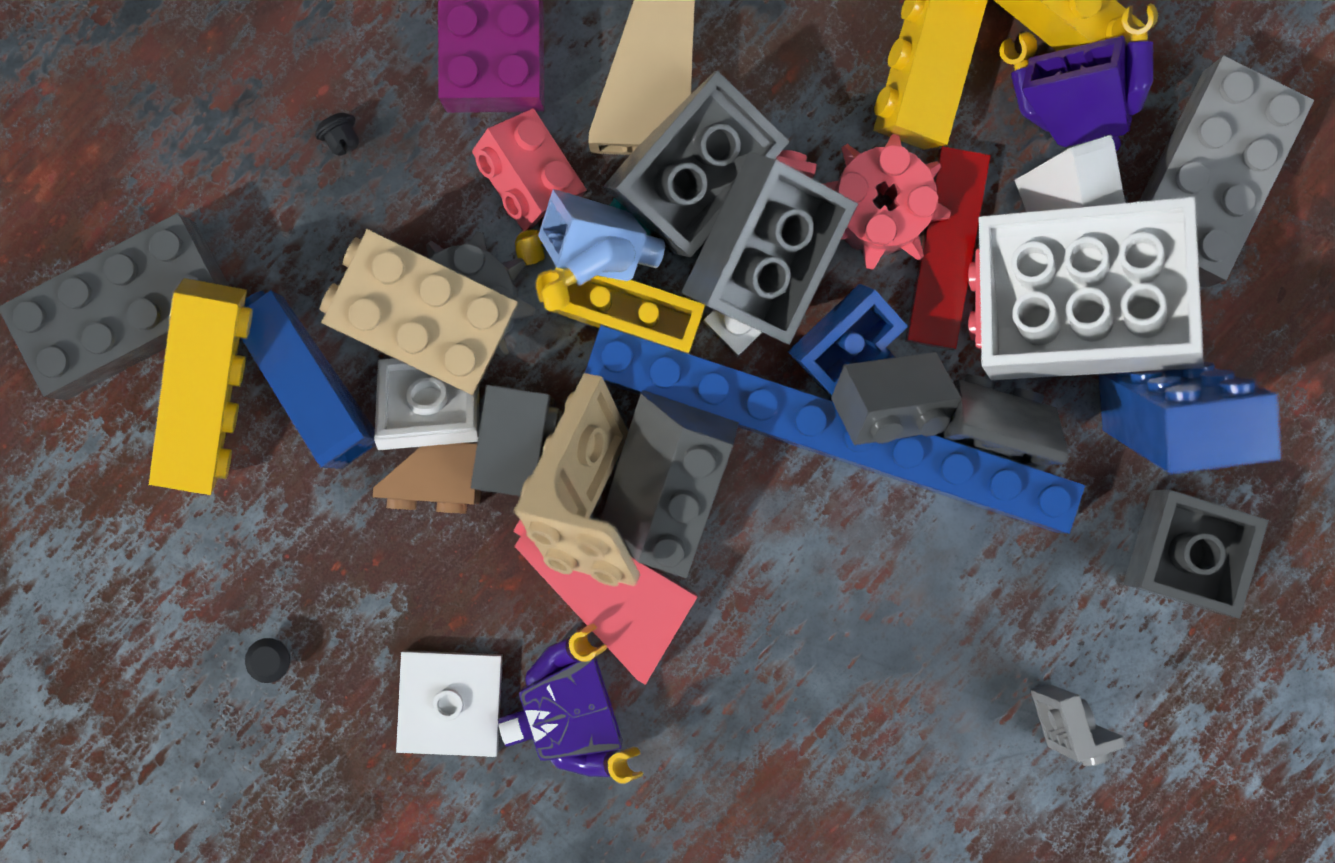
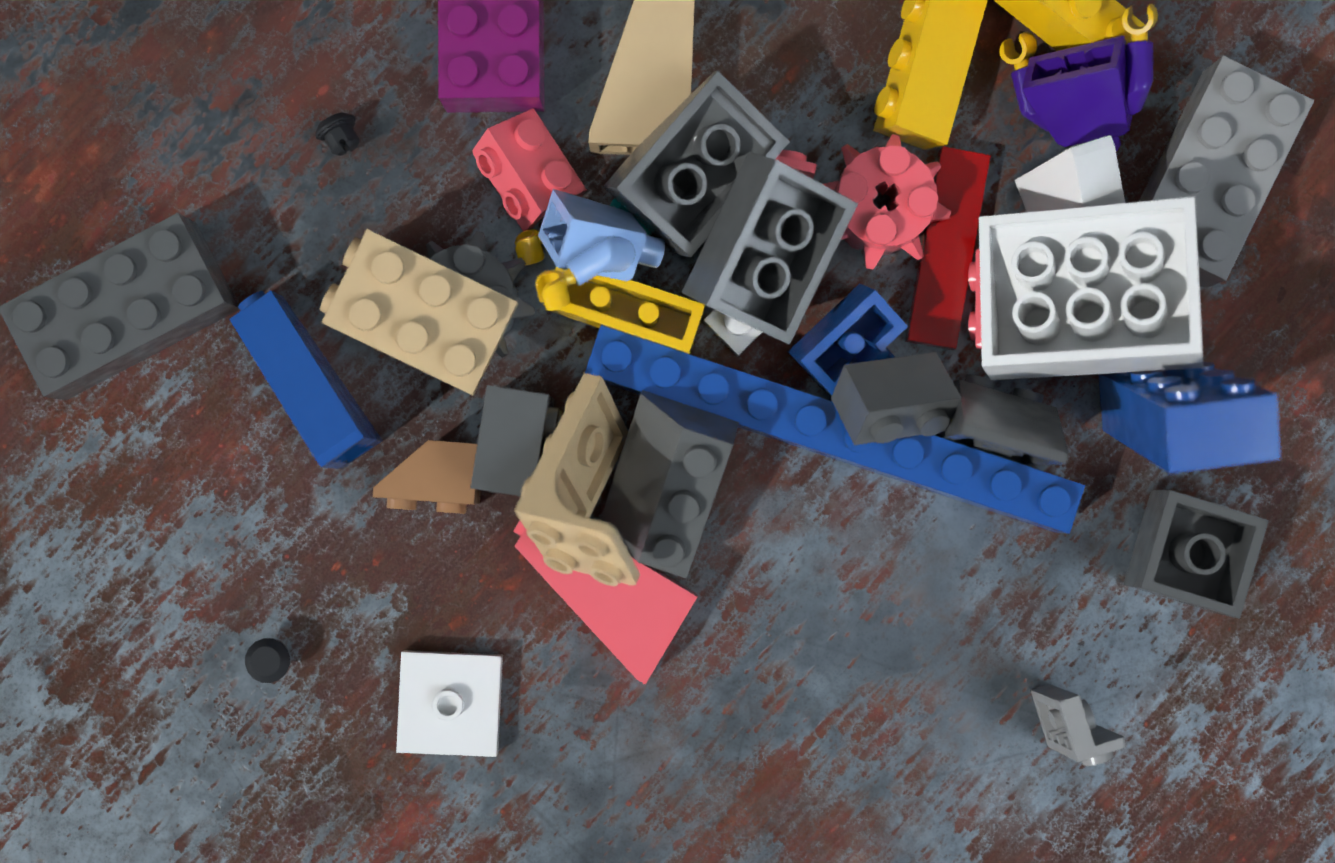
yellow brick [149,278,253,495] -> none
white plate [374,358,479,450] -> none
dark purple torso [498,624,643,784] -> none

